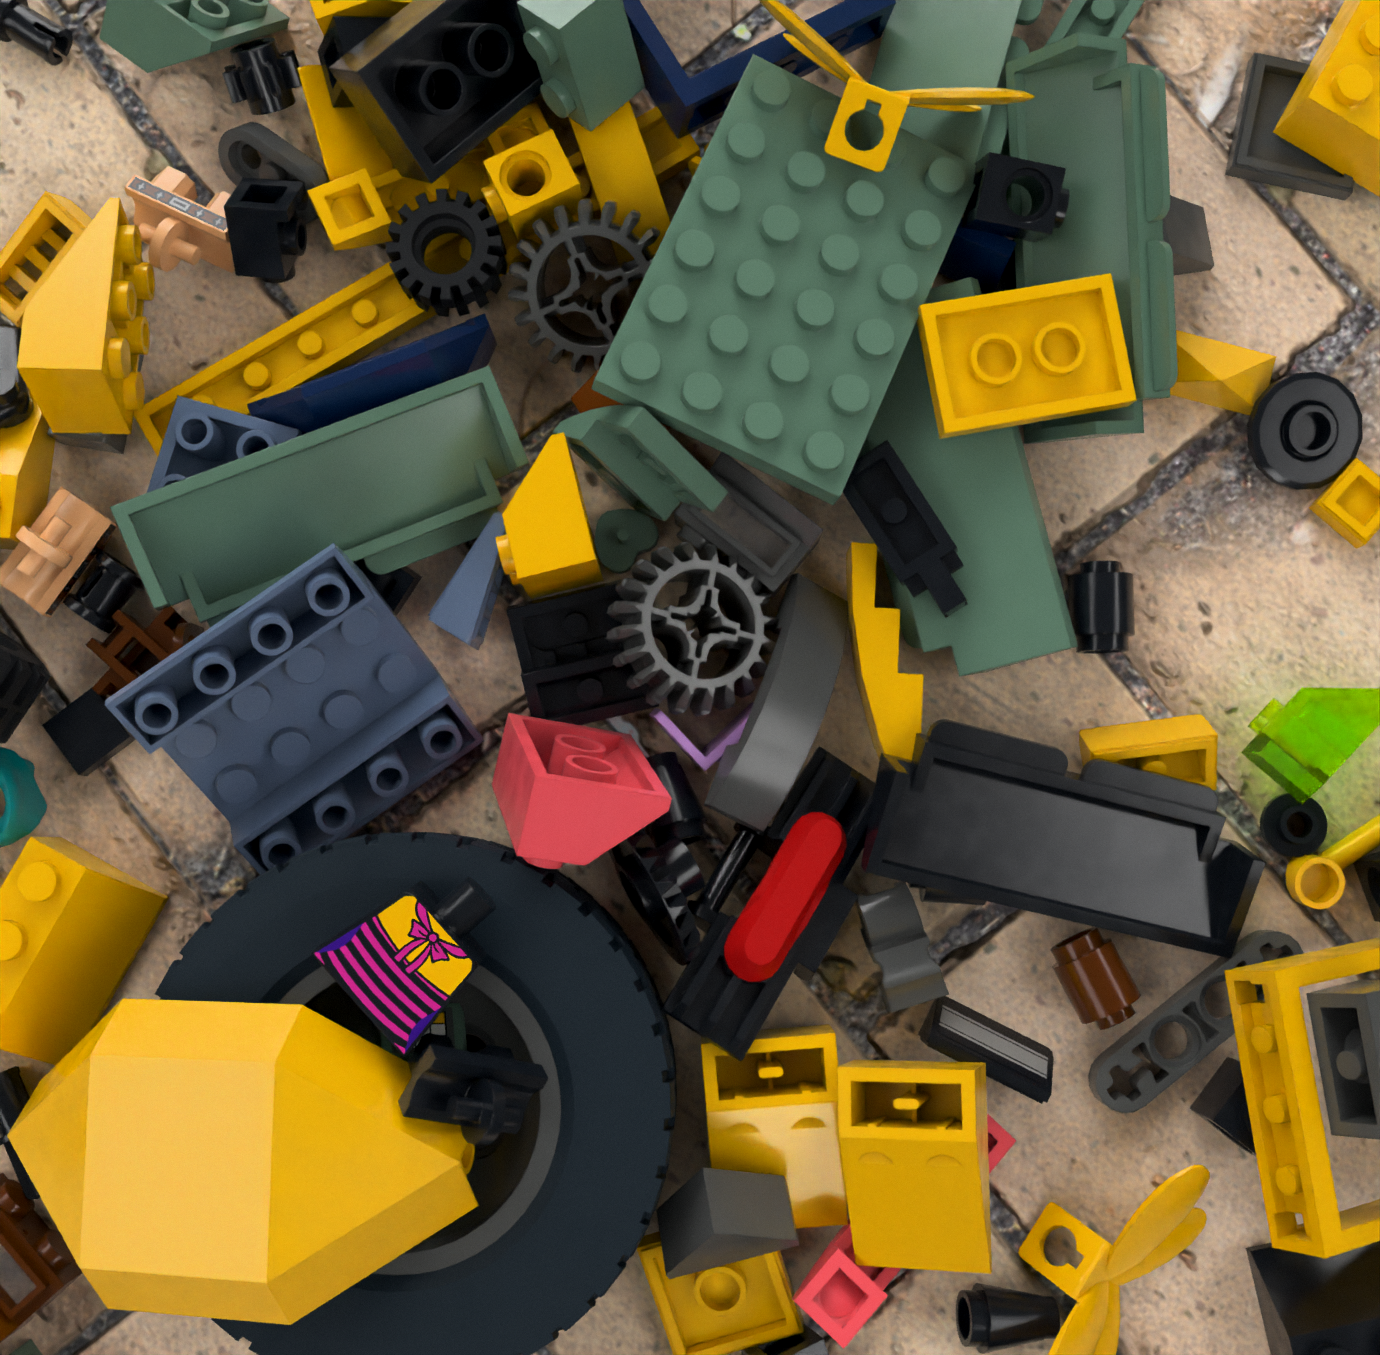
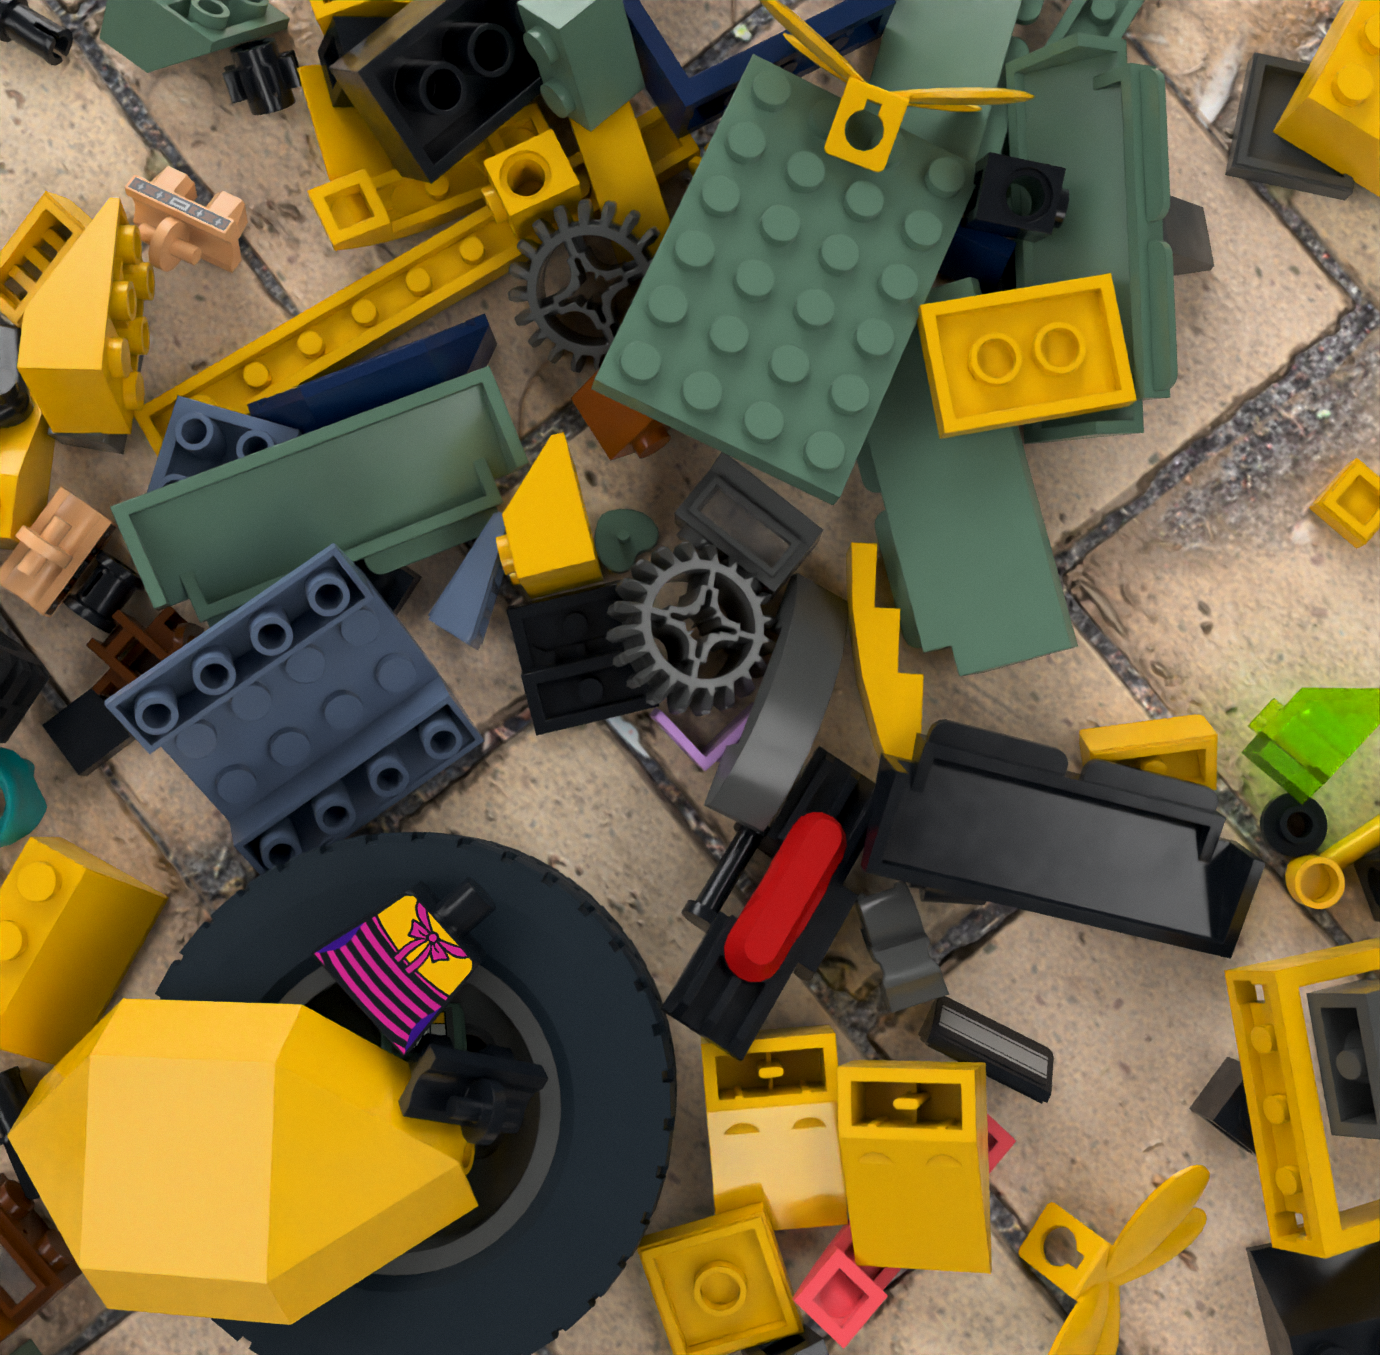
dark grey plate [218,122,330,224] -> none
black brick [224,177,307,283] -> none
black tyre [386,189,508,317] -> none
coral slope [491,713,672,869] -> none
sand green slope [553,405,728,521] -> none
black gear [608,828,705,966] -> none
black cone [646,752,708,847] -> none
dark grey slope [656,1167,800,1279] -> none
black hinge [843,440,968,618] -> none
black cone [956,1283,1060,1354] -> none
reddish brown brick [1050,927,1141,1030] -> none
black brick [1068,561,1135,654] -> none
dark grey beam [1088,930,1304,1113] -> none
yellow slope [1170,330,1276,416] -> none
black wheel [1247,372,1363,490] -> none

